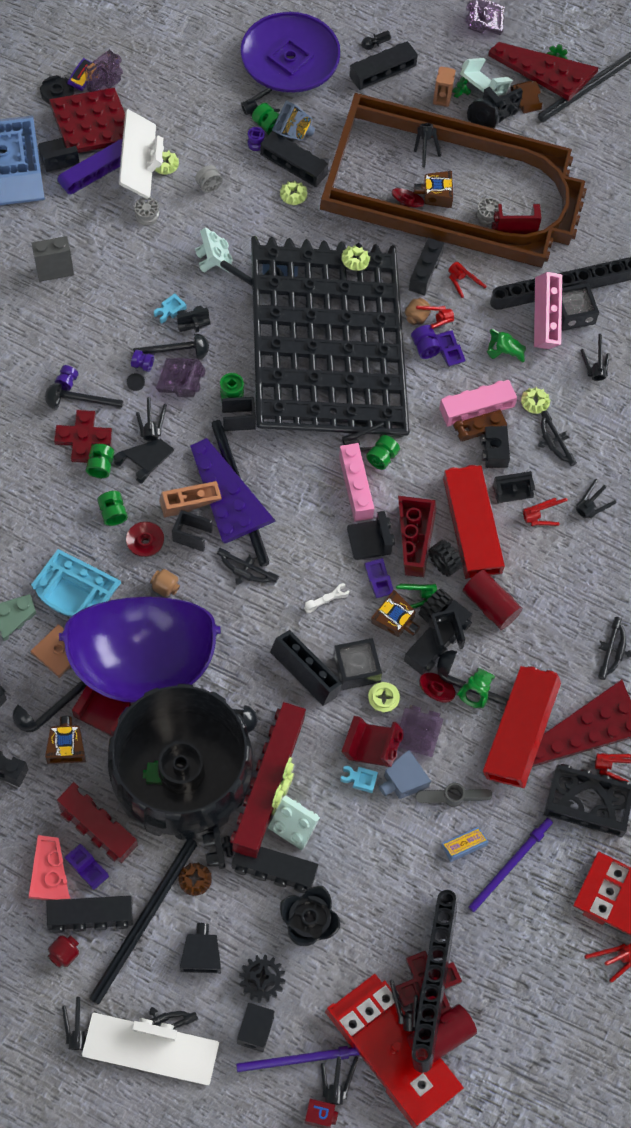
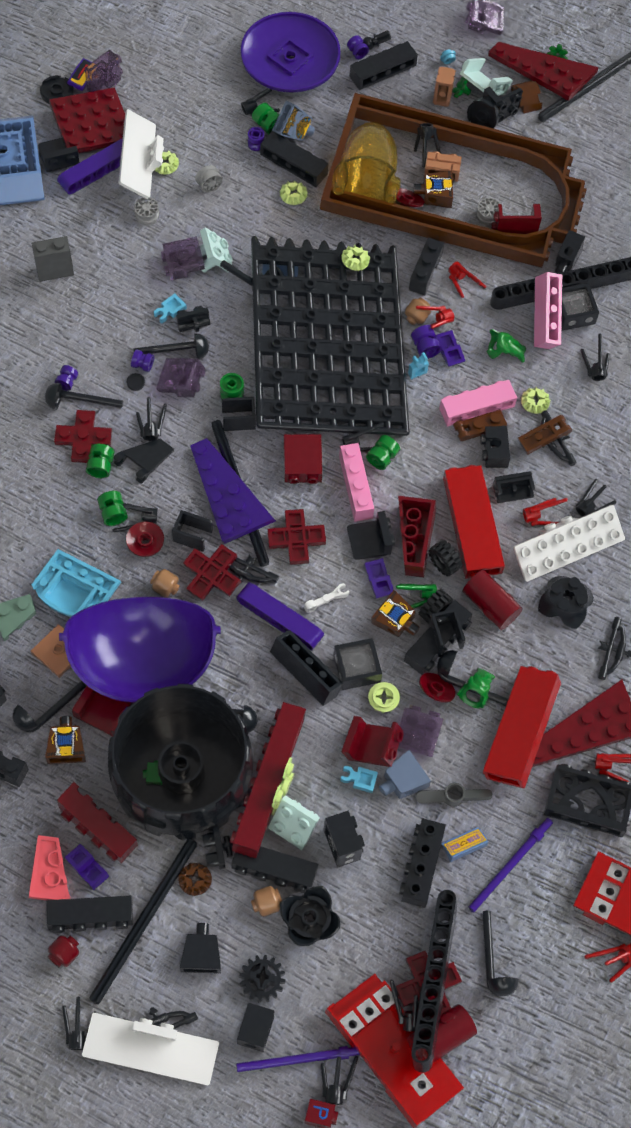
nougat slope [159,481,222,518] -> none
none -> black plant [113,503,158,532]
none -> clear purple plate [161,236,205,281]
none -> dark red plate [183,544,241,601]
none -> dark purple beam [236,582,324,651]
none -> medium nougat head [251,886,282,917]
none -> dark red plate [267,509,326,565]
none -> dark red panel [284,434,322,484]
none -> black piece [323,810,365,868]
none -> clear yellow windscreen [332,122,401,203]
none -> dark purple wheel [347,35,369,59]
none -> black brick [399,818,446,908]
none -> medium azure plate [408,352,429,379]
none -> nougat brick [424,151,462,182]
none -> medium azure plate [440,49,456,64]
none -> black piece [482,911,519,996]
none -> white bracket [513,505,625,582]
none -> reddish brown plate [518,415,572,455]
none -> black brick [538,576,594,629]
none -> black torso [555,230,585,273]

